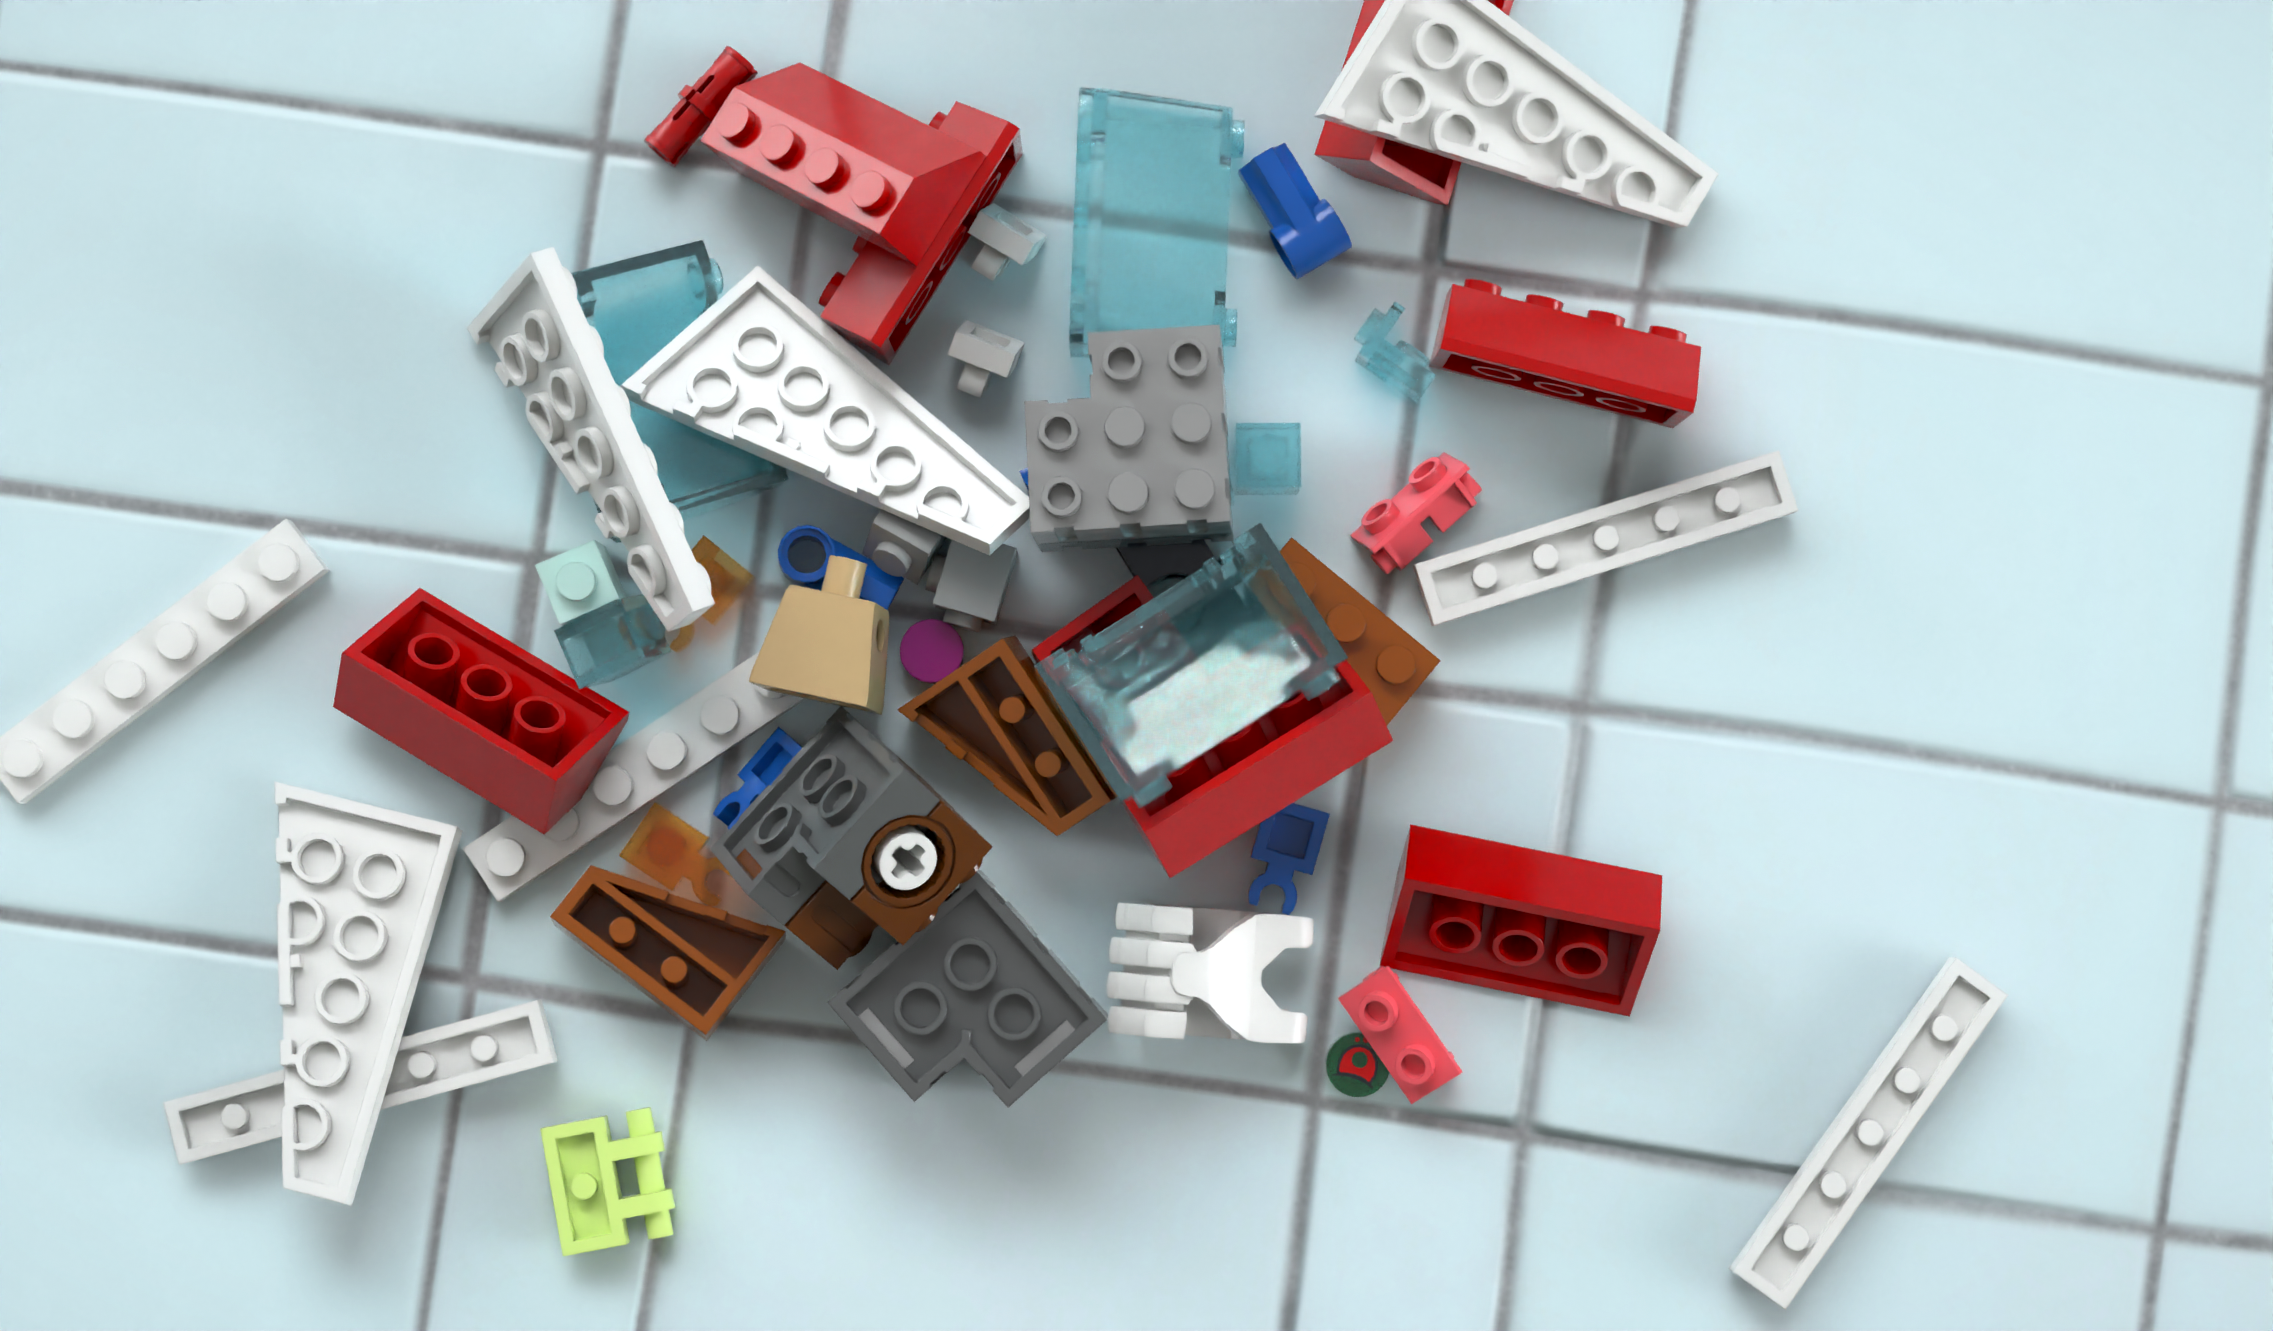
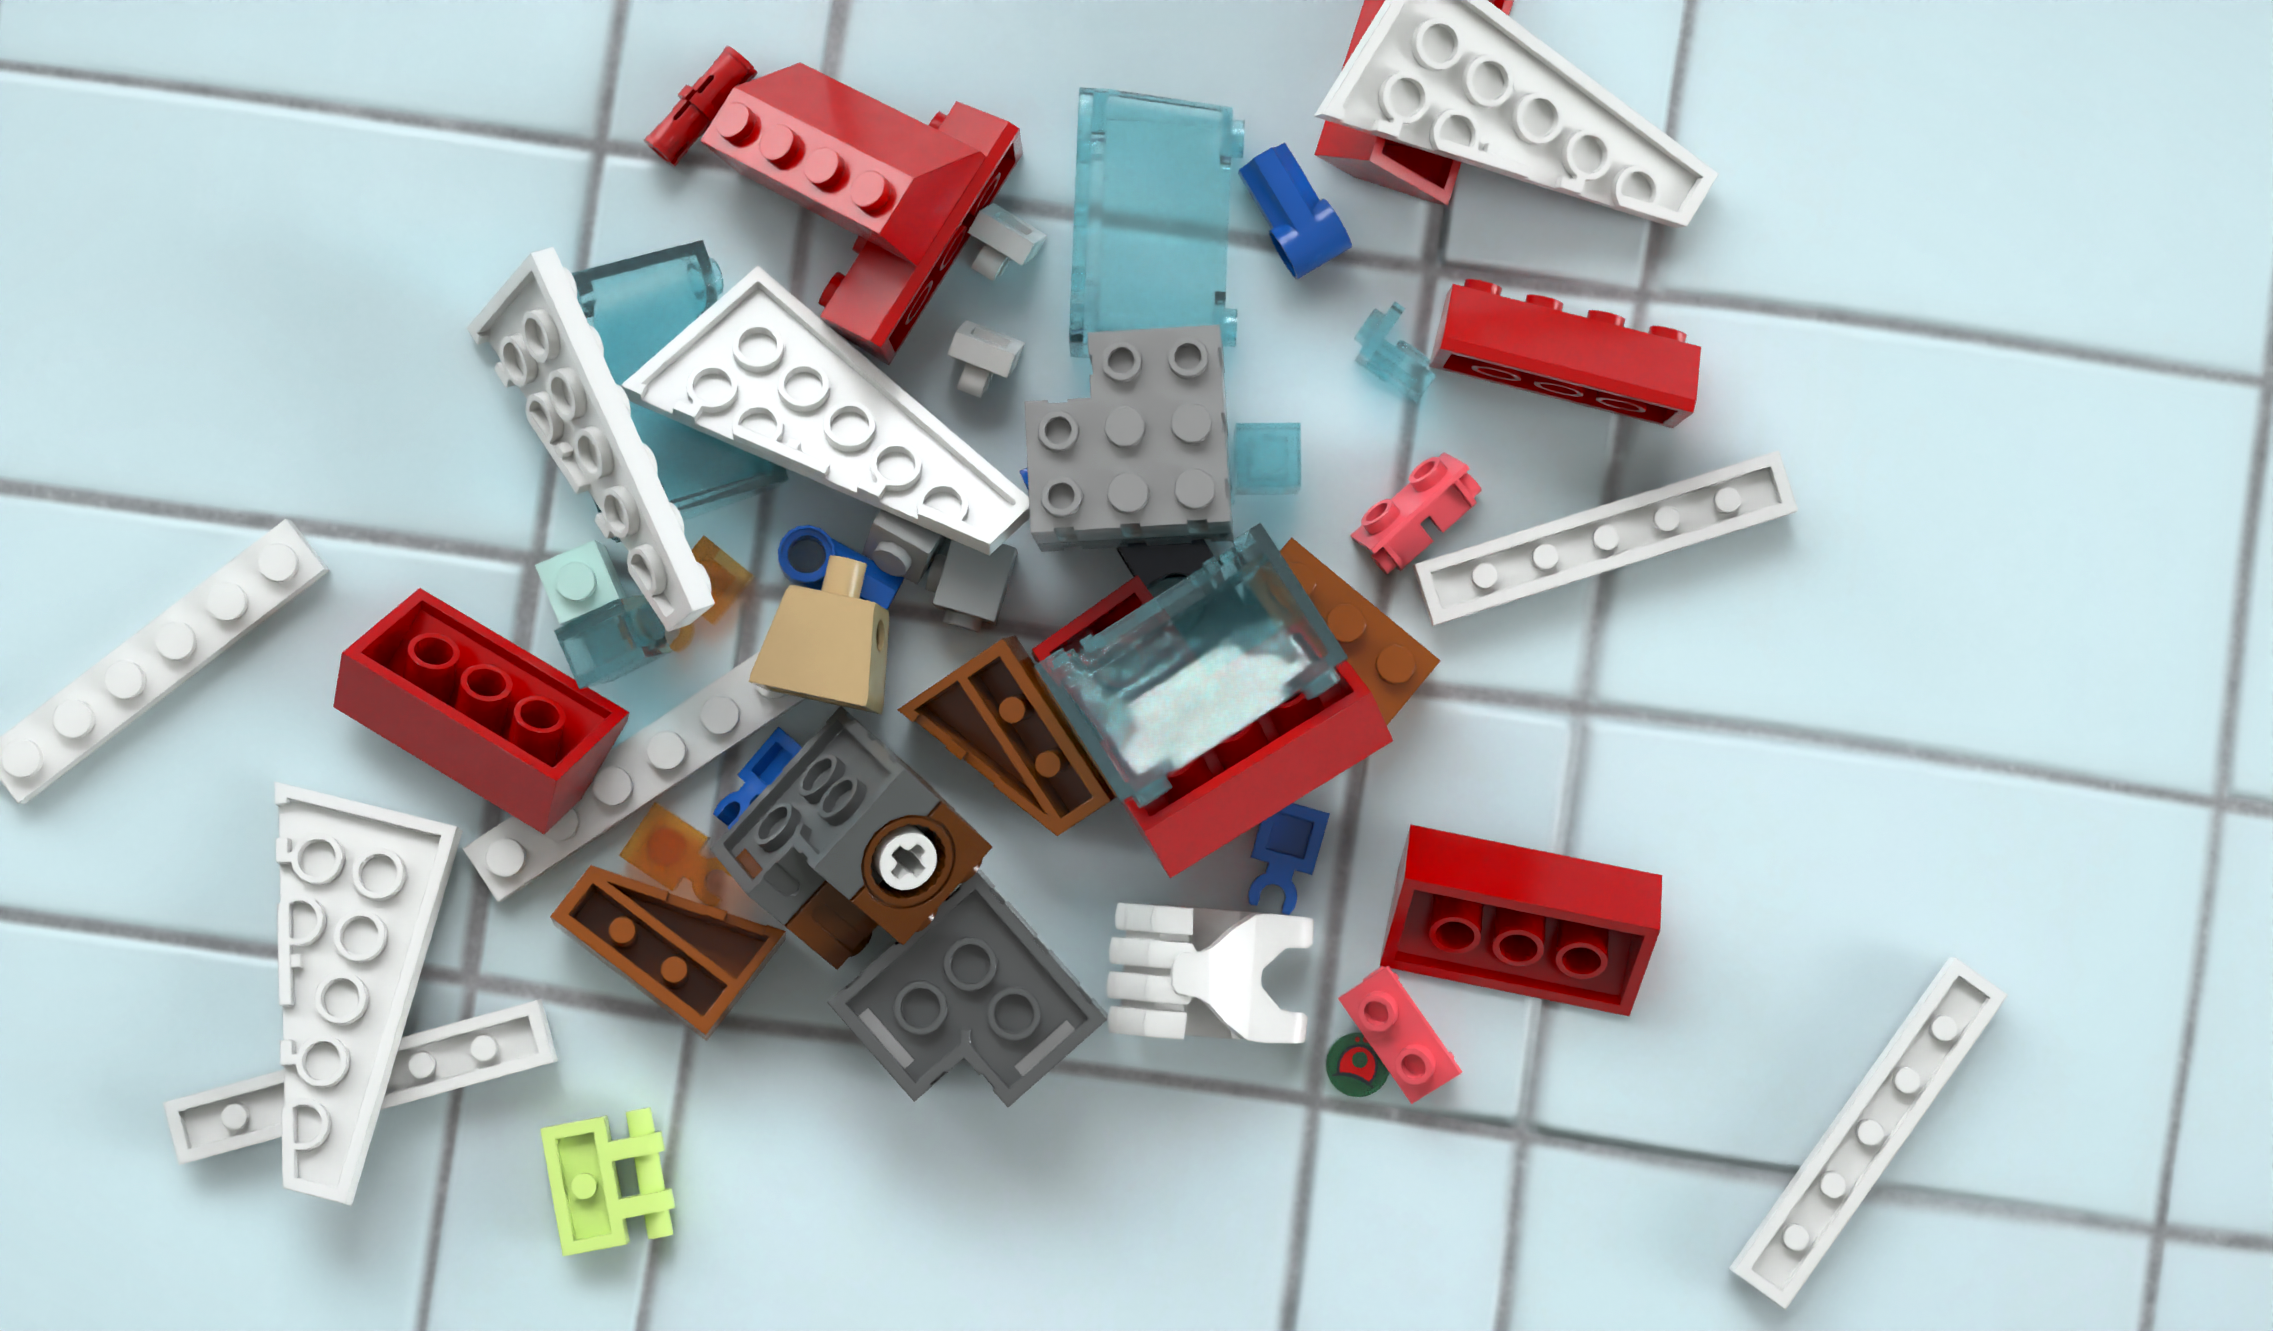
magenta tile [900,619,964,684] -> none

